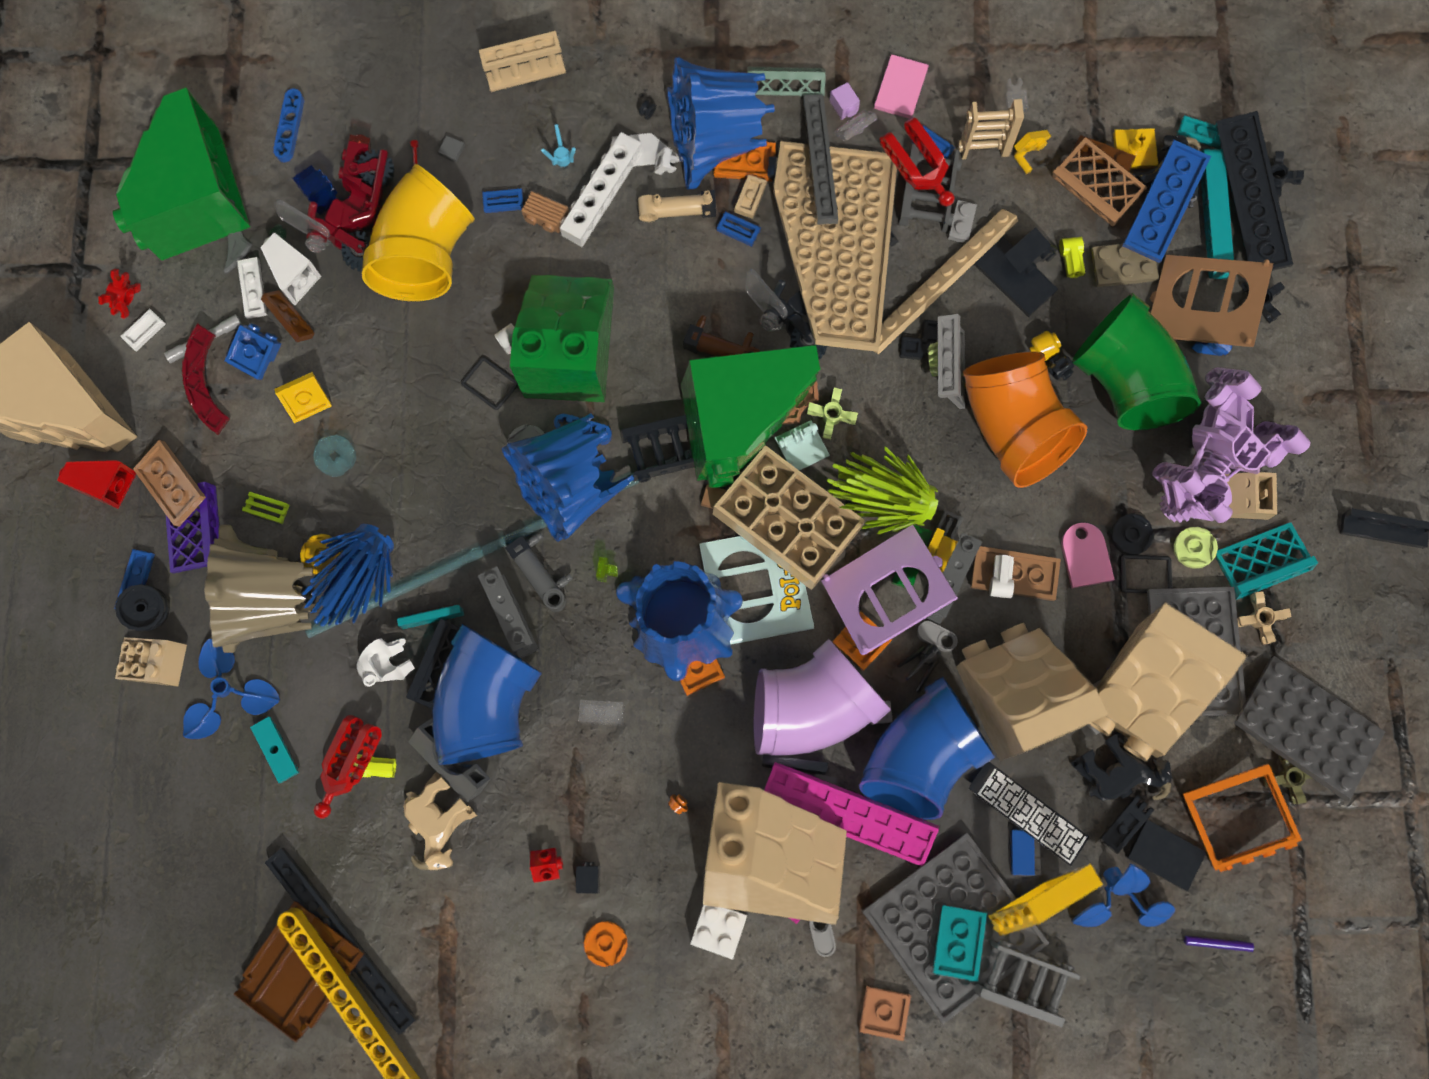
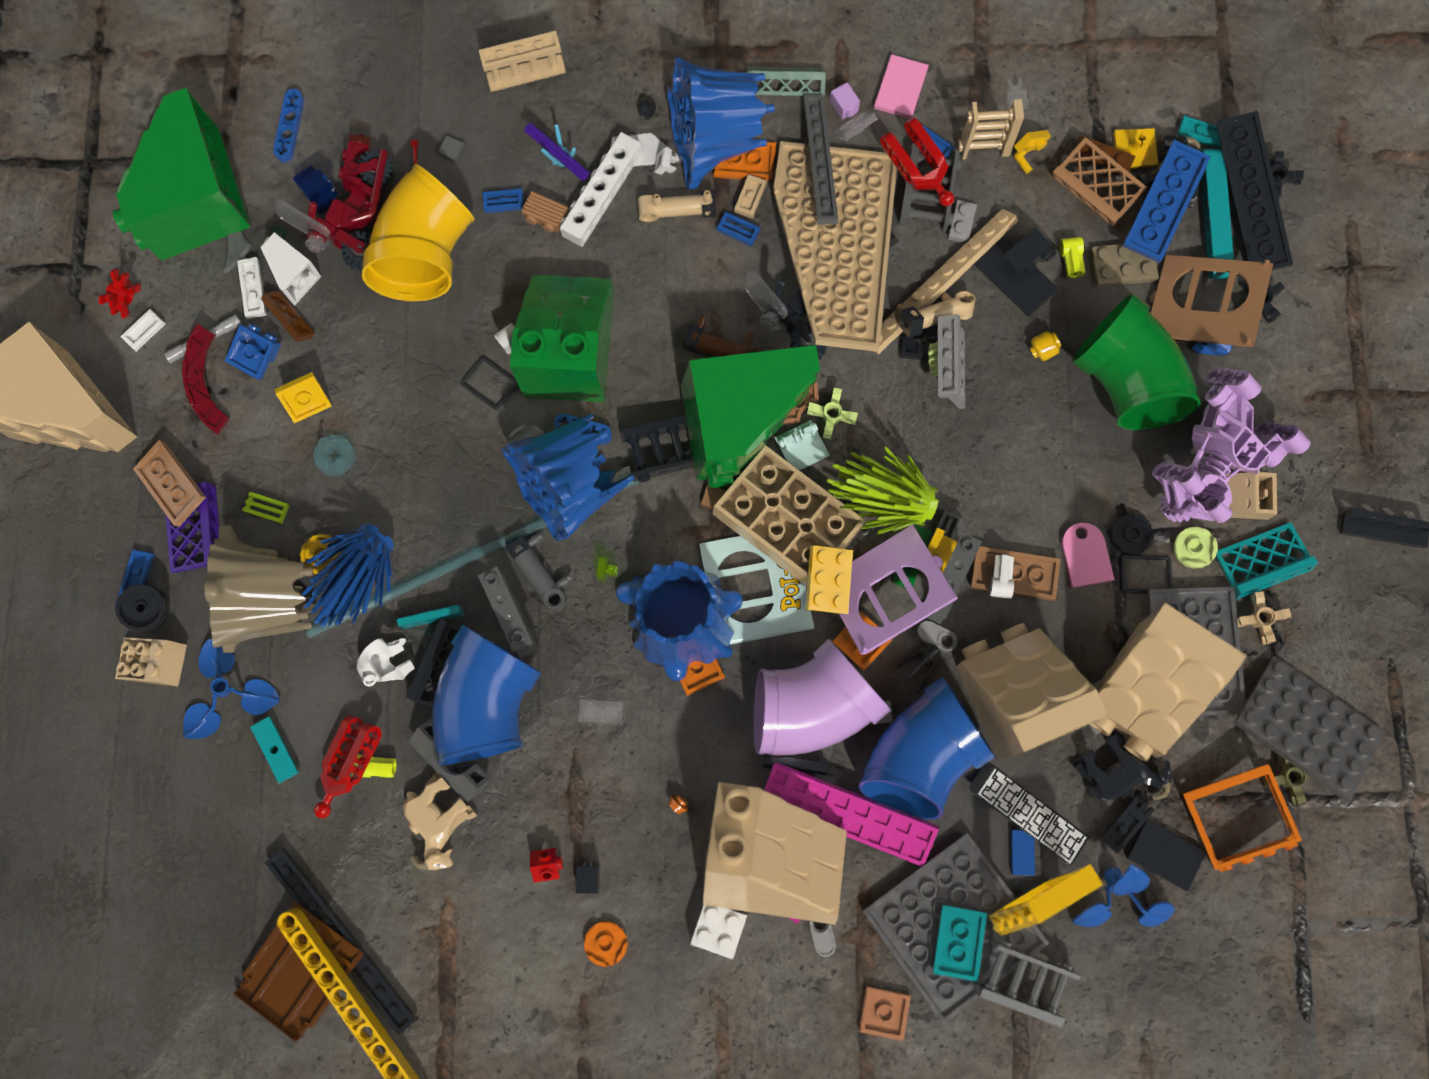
red slope [57,460,136,509] -> none
black tile [768,156,778,182] -> none
orange cylinder [963,352,1087,488] -> none
black gear [1048,354,1074,381] -> none
dark purple bar [1184,936,1254,952] -> none
none -> dark purple axle [524,123,590,181]
none -> yellow plate [805,545,853,614]
none -> tan piece [896,291,976,338]

